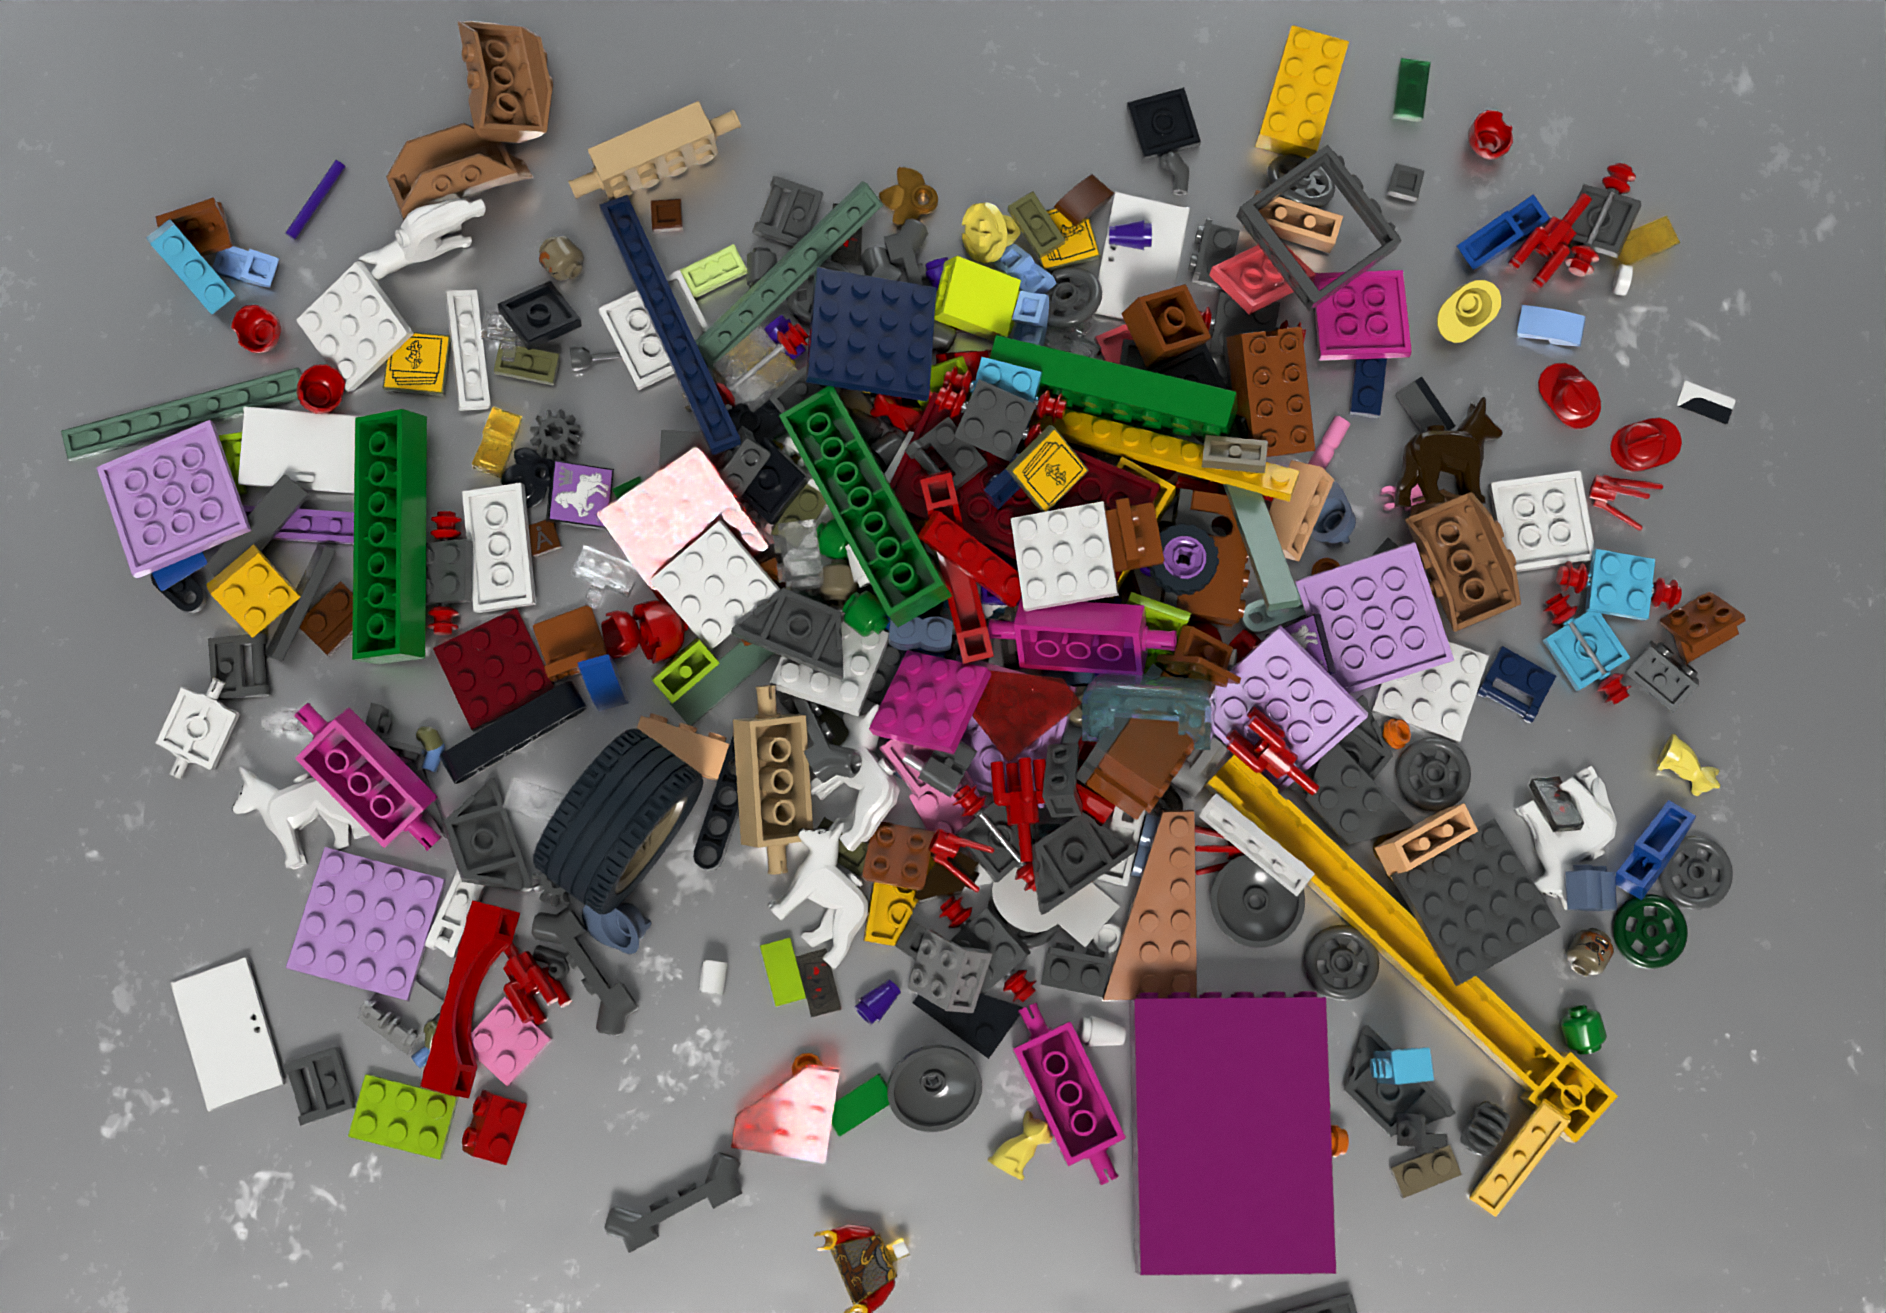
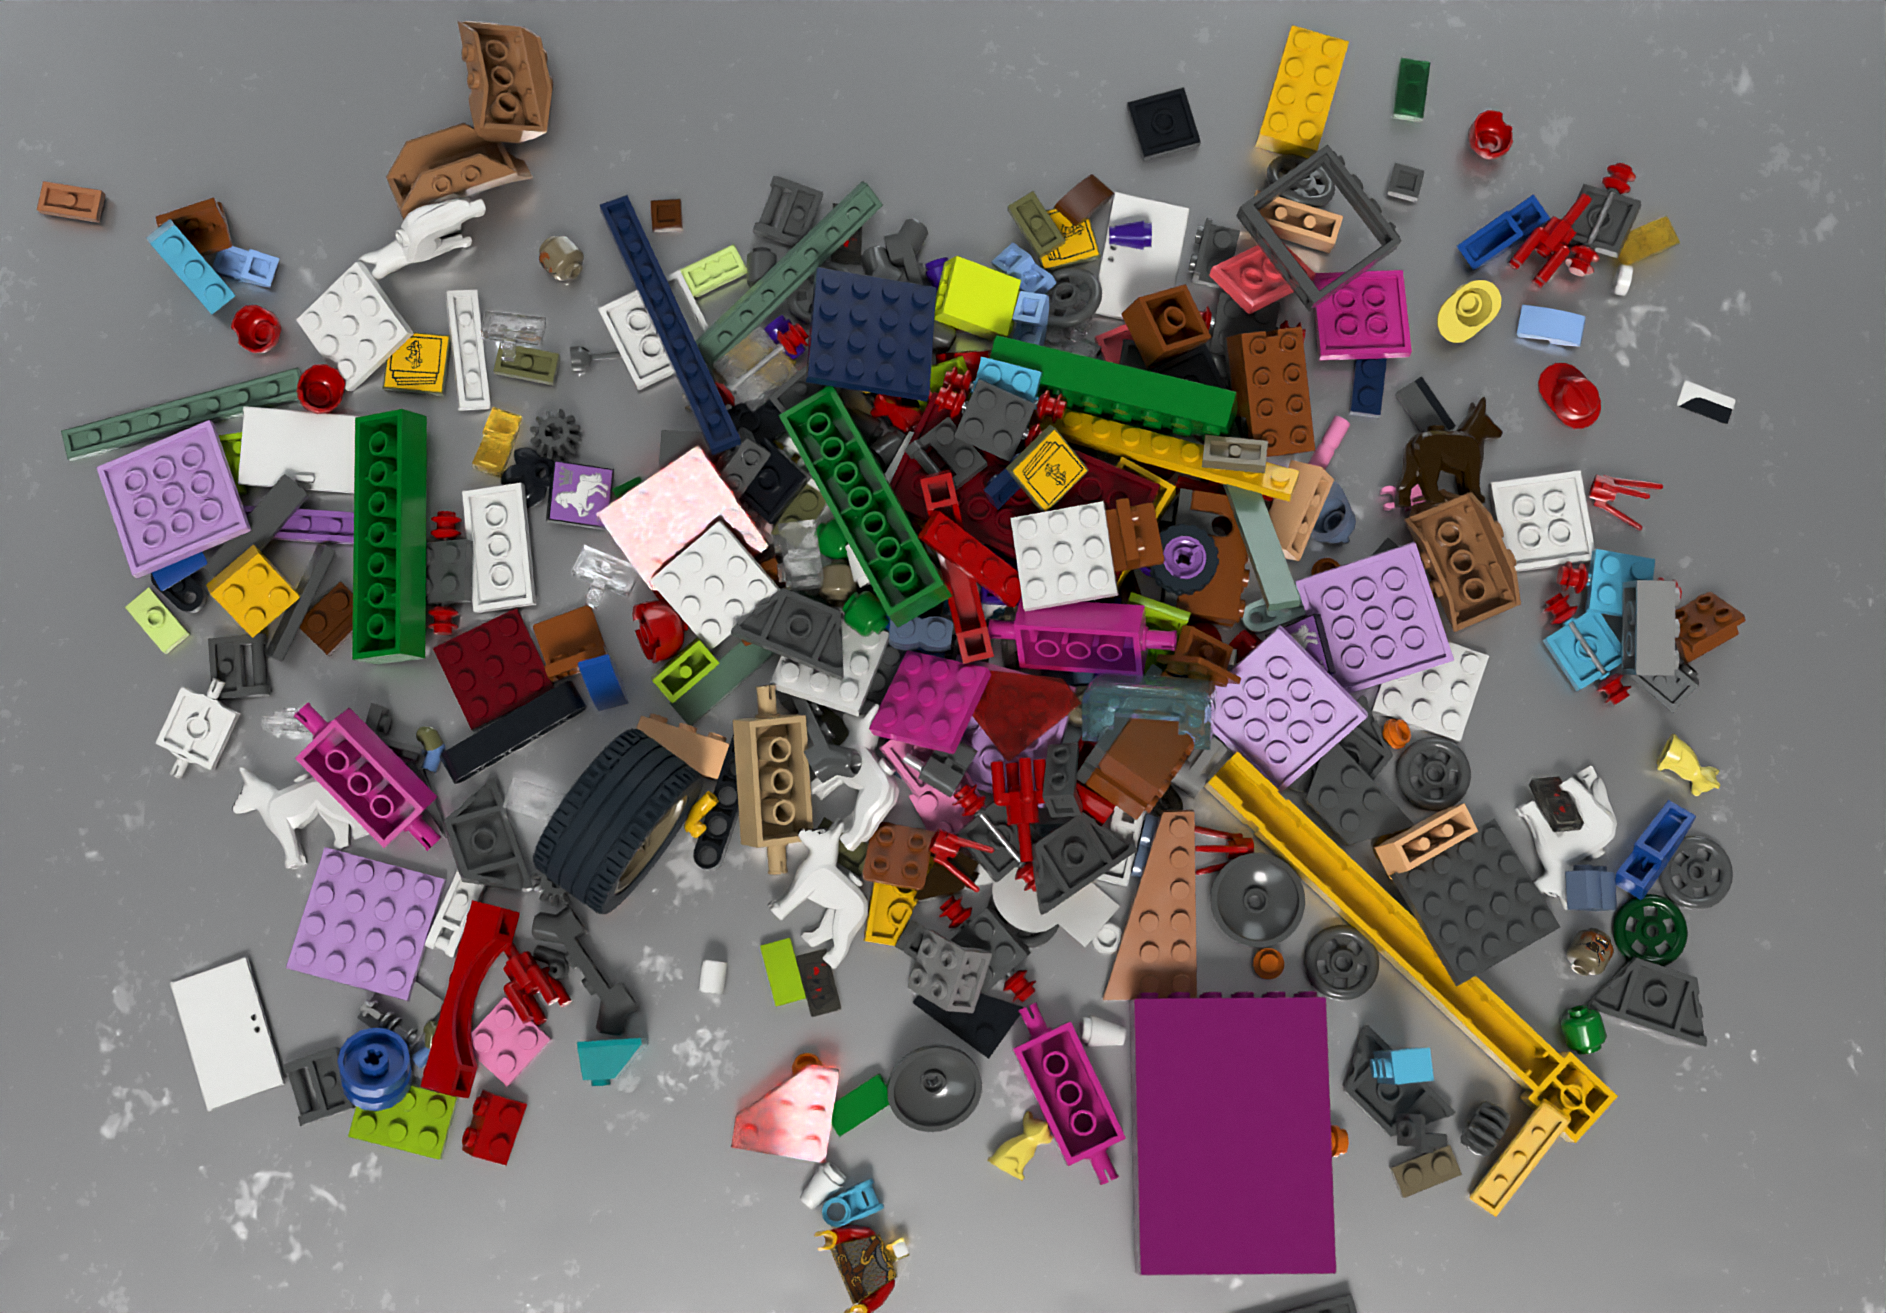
dark purple bar [285,160,346,240] -> none
black tile [497,281,582,350] -> none
reddish brown tile [529,520,562,558] -> none
tan brick [568,101,741,201] -> none
sand blue piece [582,903,652,954] -> none
red hair [601,610,640,659] -> none
dark grey plate [604,1152,743,1253] -> none
dark purple cone [854,979,901,1025] -> none
pearl gold plate [879,167,938,225] -> none
light yellow tile [962,202,1021,263] -> none
dark grey bracket [1041,942,1111,997] -> none
dark grey arm [1160,152,1189,195] -> none
white plate [1199,793,1315,896] -> none
red plant [1226,706,1320,796] -> none
dark blue plate [1477,646,1557,724] -> none
red piece [1610,418,1682,472] -> none
none -> nougat plate [37,181,106,223]
none -> yellowish green plate [125,587,190,654]
none -> blue wheel [337,1027,413,1111]
none -> teal slope [577,1038,648,1086]
none -> yellow arm [684,791,719,838]
none -> white cone [800,1161,846,1210]
none -> medium azure piece [822,1178,885,1227]
none -> orange plate [1253,948,1284,980]
none -> dark grey wing [1587,957,1707,1047]
none -> light grey brick [1621,580,1680,676]

